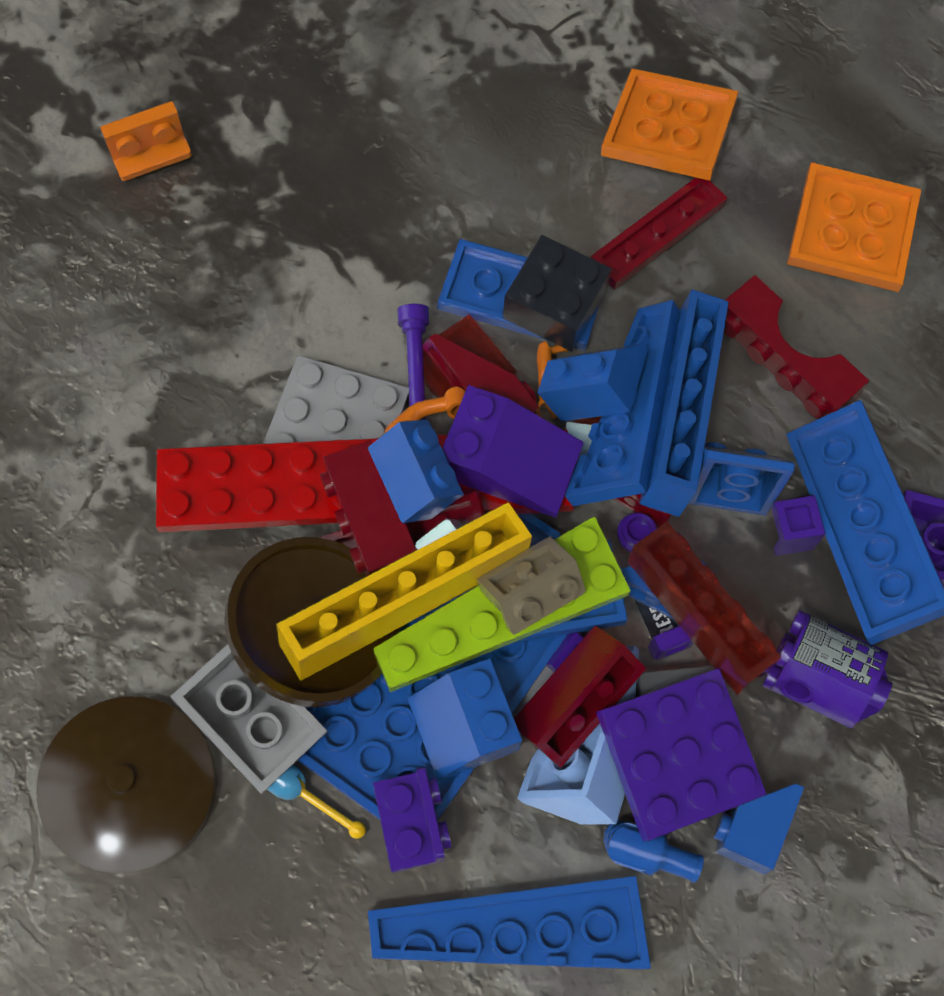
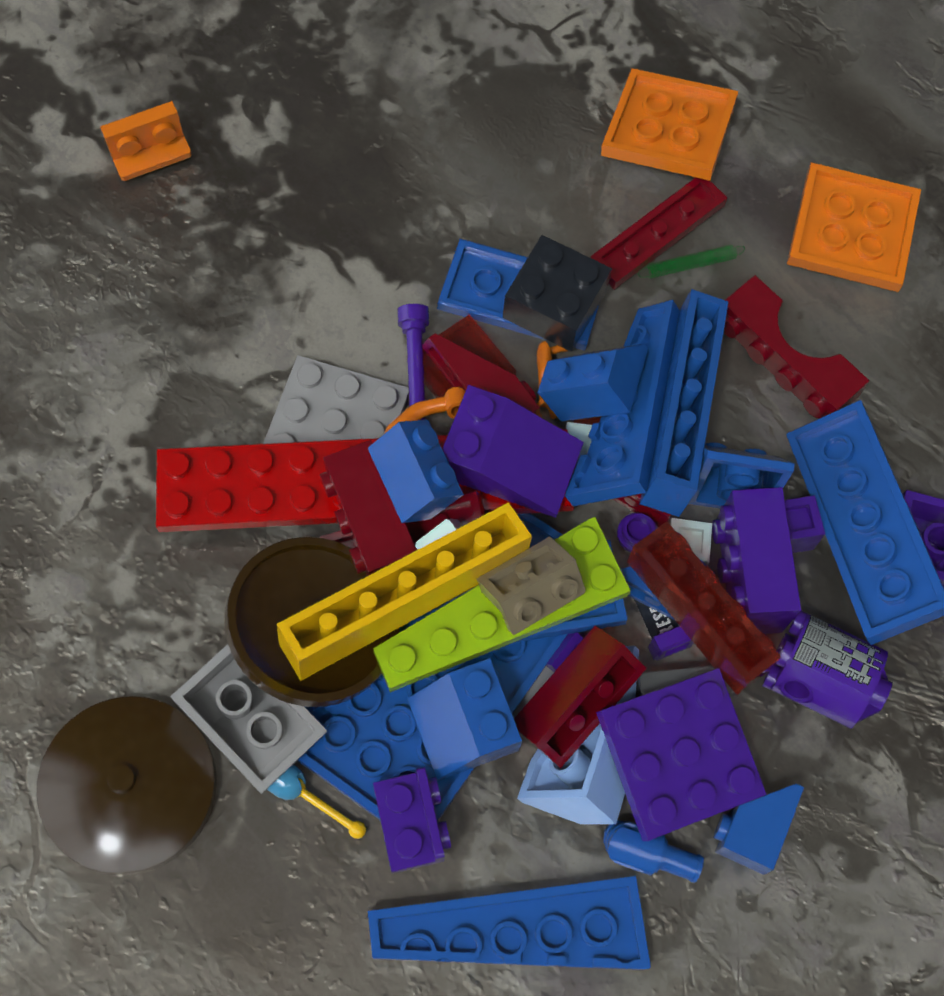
none -> green piece [638,245,745,279]
none -> light aqua tile [667,518,713,565]
none -> dark purple brick [712,487,801,636]

